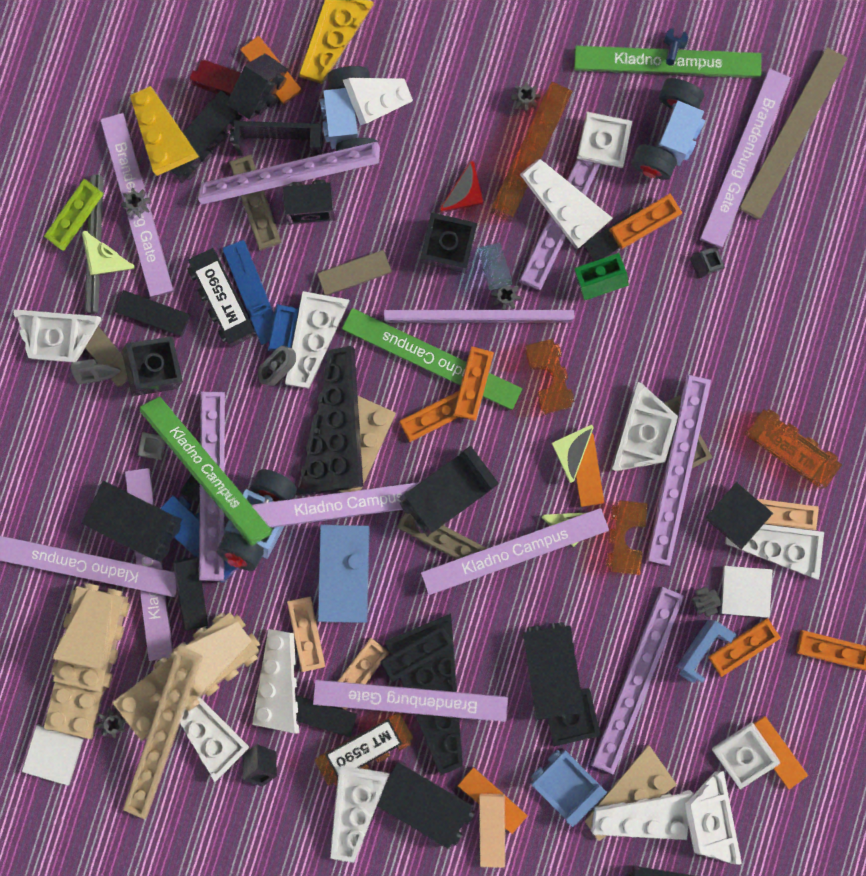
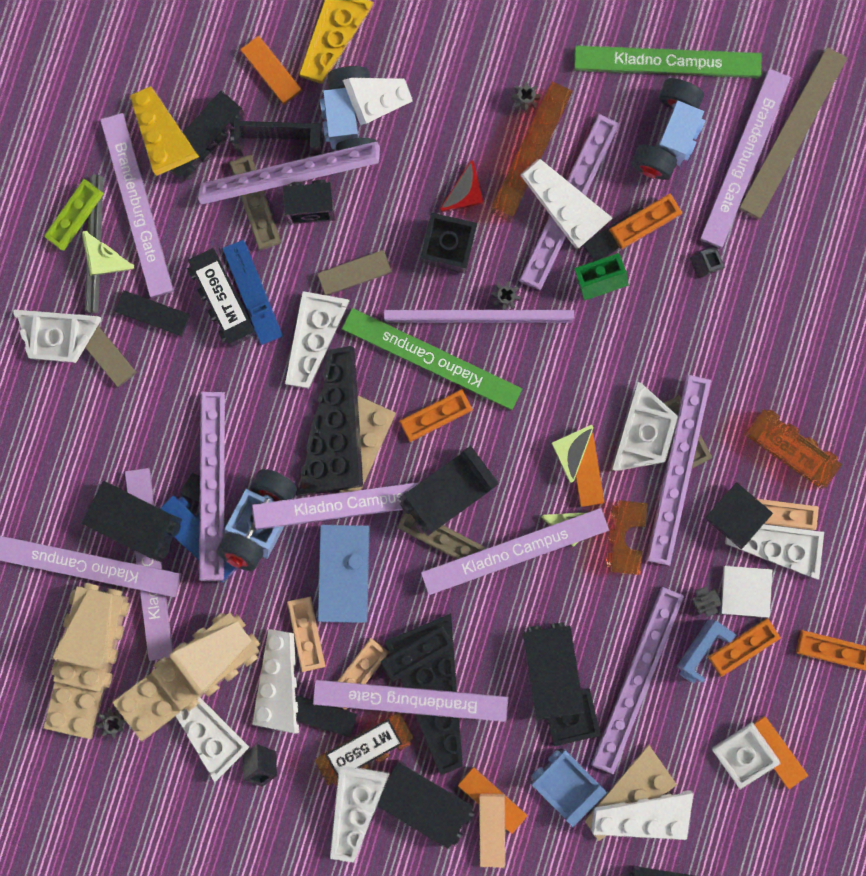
white tile [22,724,84,785] -> none
dark grey plate [71,359,121,384] -> none
dark grey gear [121,188,152,218] -> none
black brick [122,336,183,397] -> none
tan tile [123,646,203,820] -> none
light grey tile [138,432,166,460] -> none
bright green tile [140,397,272,546] -> none
black tile [173,556,208,631] -> none
dark red panel [190,59,241,97] -> none
black brick [227,53,288,120] -> none
dark grey plate [258,346,296,386] -> none
blue tile [267,304,299,352] -> none
orange tile [453,346,494,421] -> none
clear light blue plate [478,242,512,290] -> none
clear orange arch [524,338,575,416] -> none
white tile [577,112,632,168] -> none
dark blue bar [663,28,689,66] -> none
white wing [685,771,742,864] -> none

